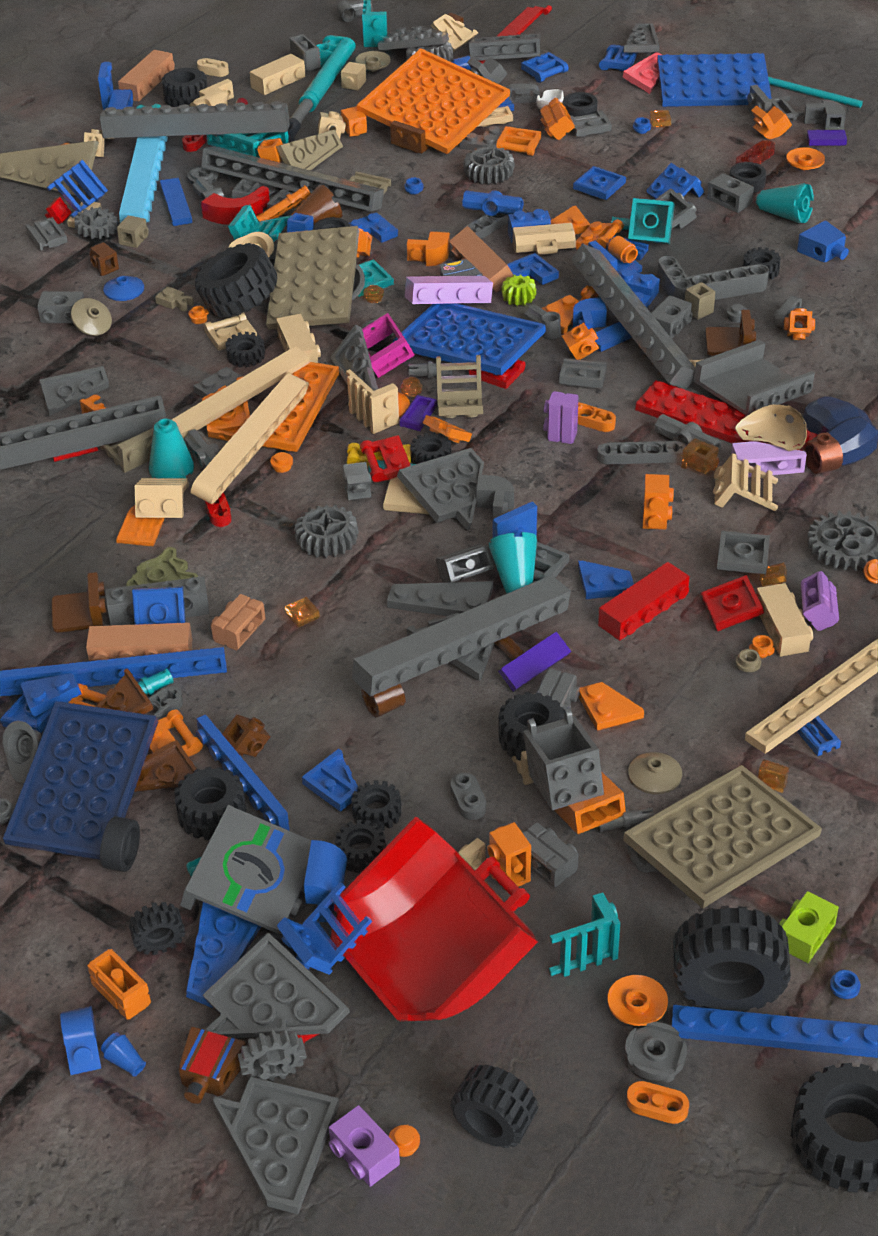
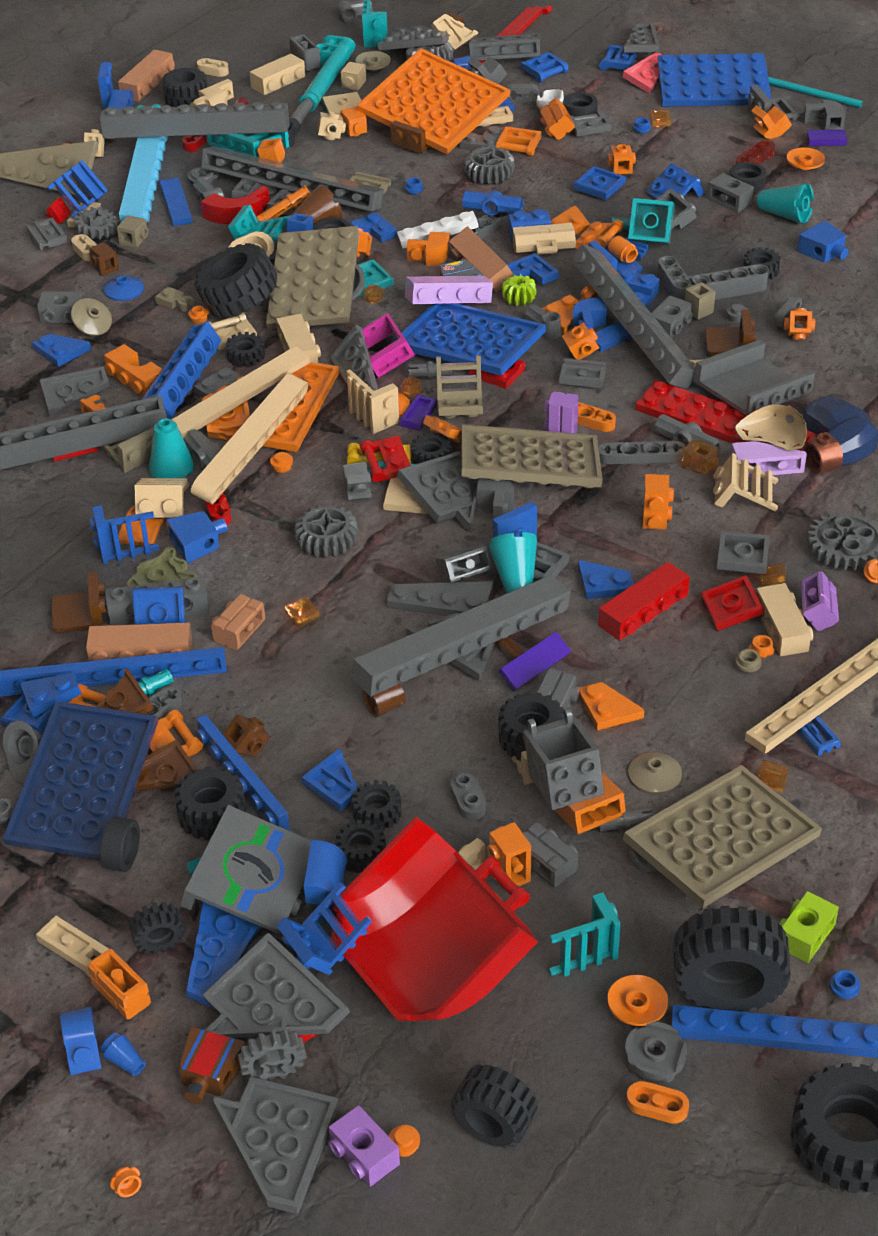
dark tan wing [276,130,343,170] -> none
none -> blue wing [32,334,91,367]
none -> tan plate [36,916,109,977]
none -> tan beam [71,234,97,261]
none -> blue plate [89,505,159,564]
none -> orange arch [104,344,162,397]
none -> orange plate [110,1166,141,1198]
none -> blue brick [142,321,222,419]
none -> blue torso [167,512,228,563]
none -> tan plate [322,92,361,116]
none -> white plate [397,211,479,249]
none -> dark tan plate [461,424,602,488]
none -> orange brick [607,144,636,174]

